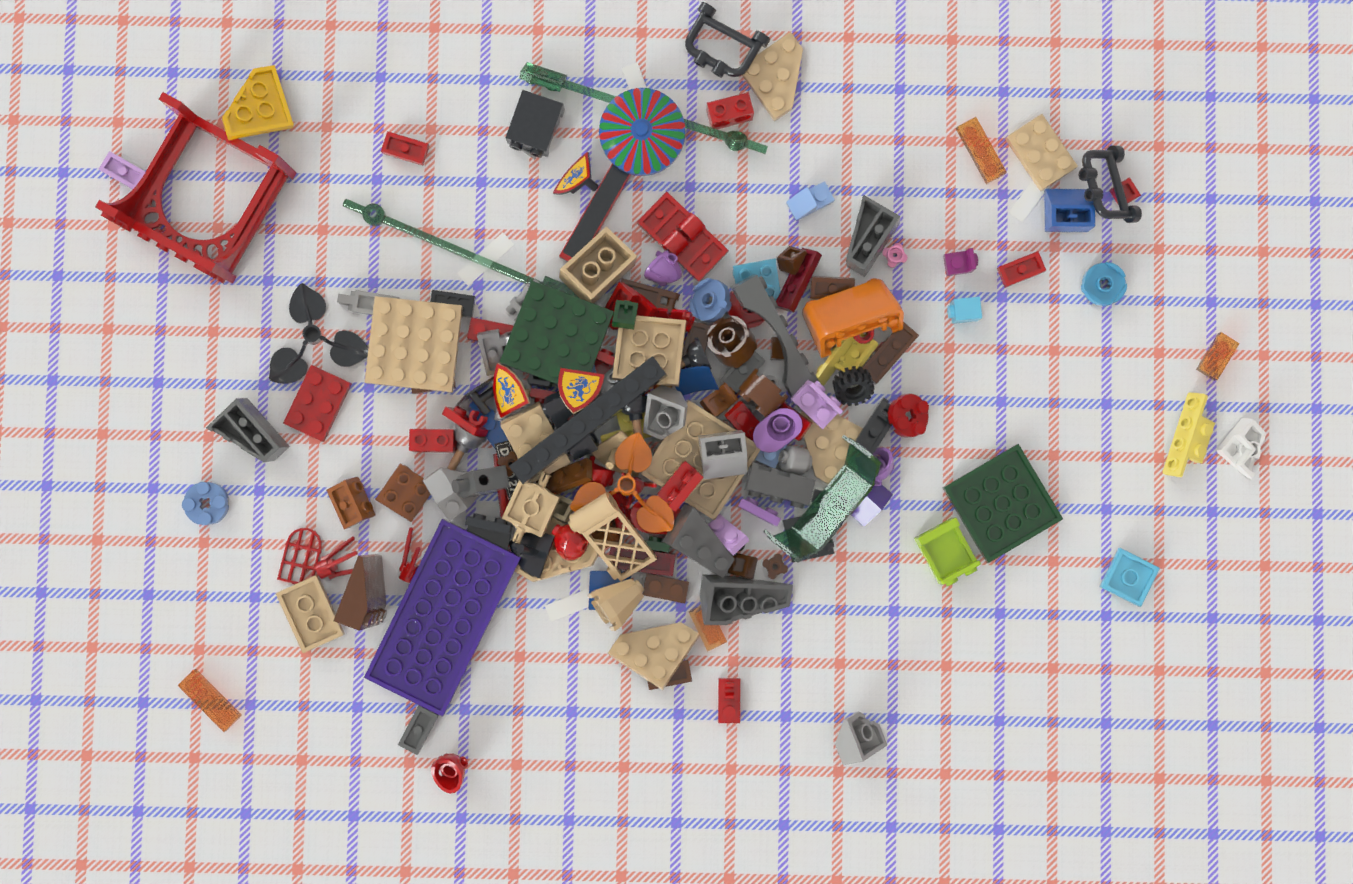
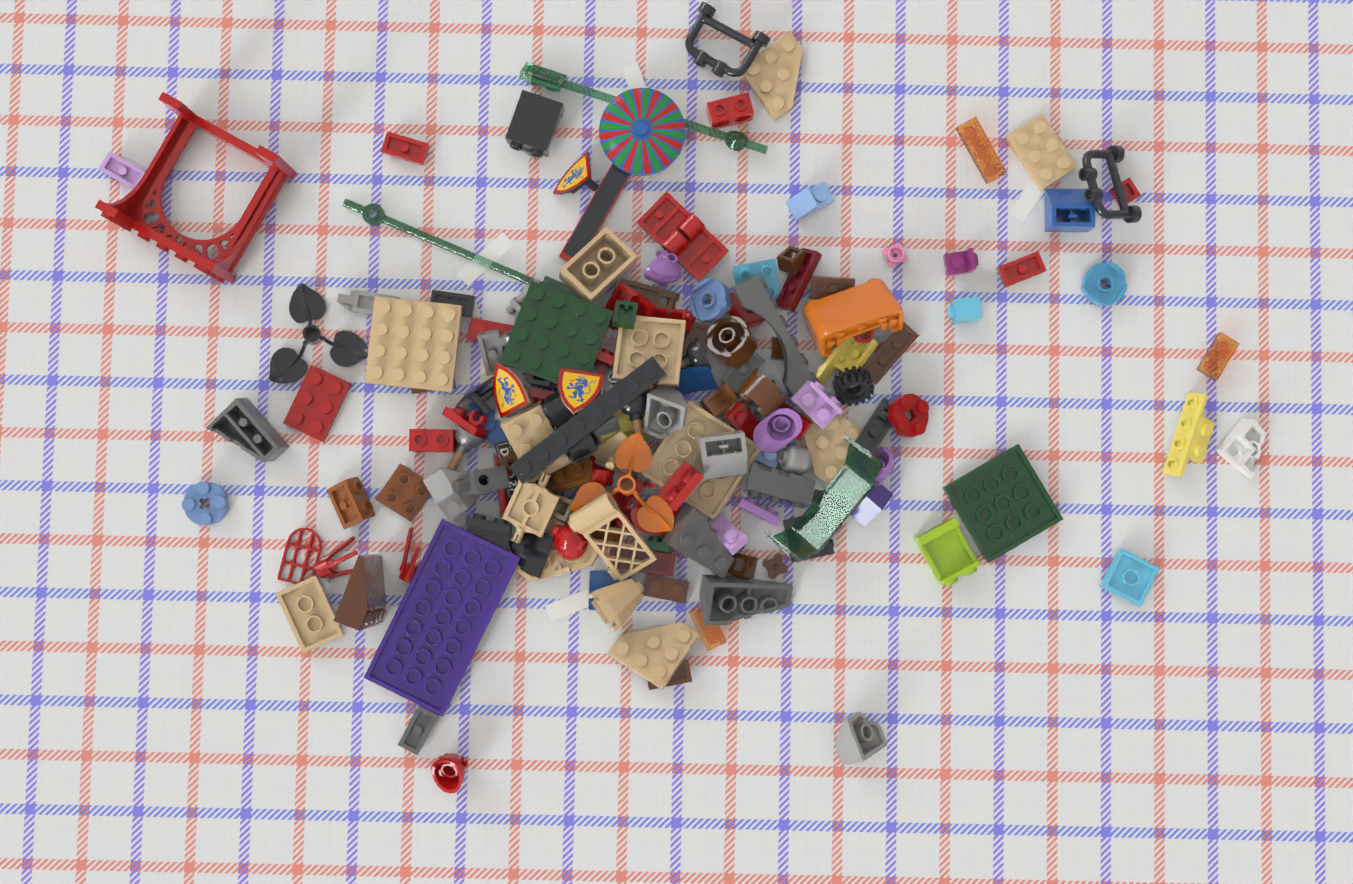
clear orange plate [177,669,242,732] -> none
yellow plate [222,65,294,140] -> none
red plate [718,678,741,723] -> none
dark grey wedge [846,195,900,277] -> none

